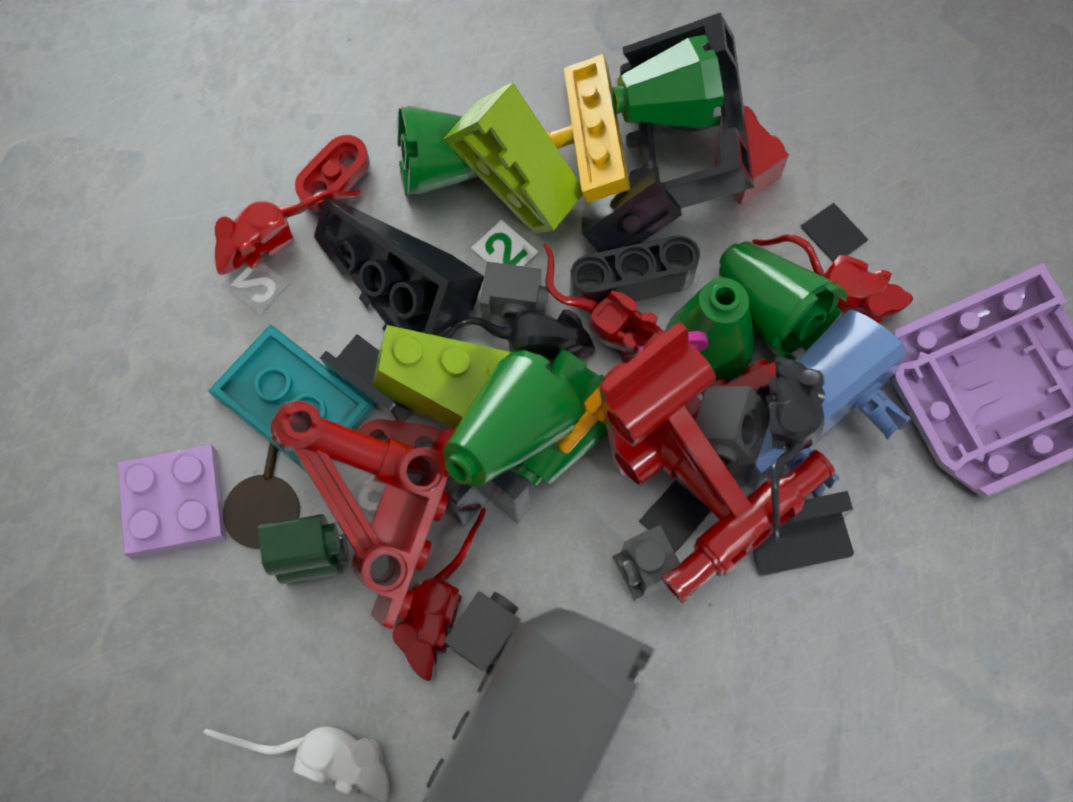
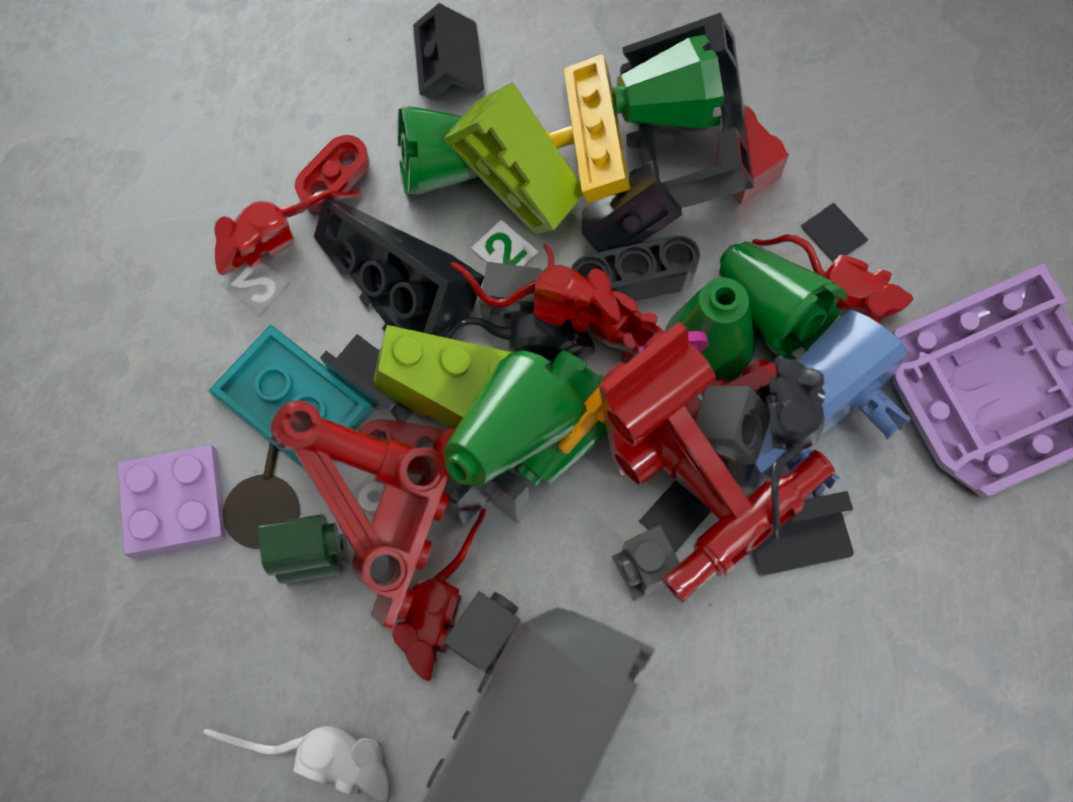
none -> black panel [413,3,484,100]
none -> red animal [451,262,621,333]

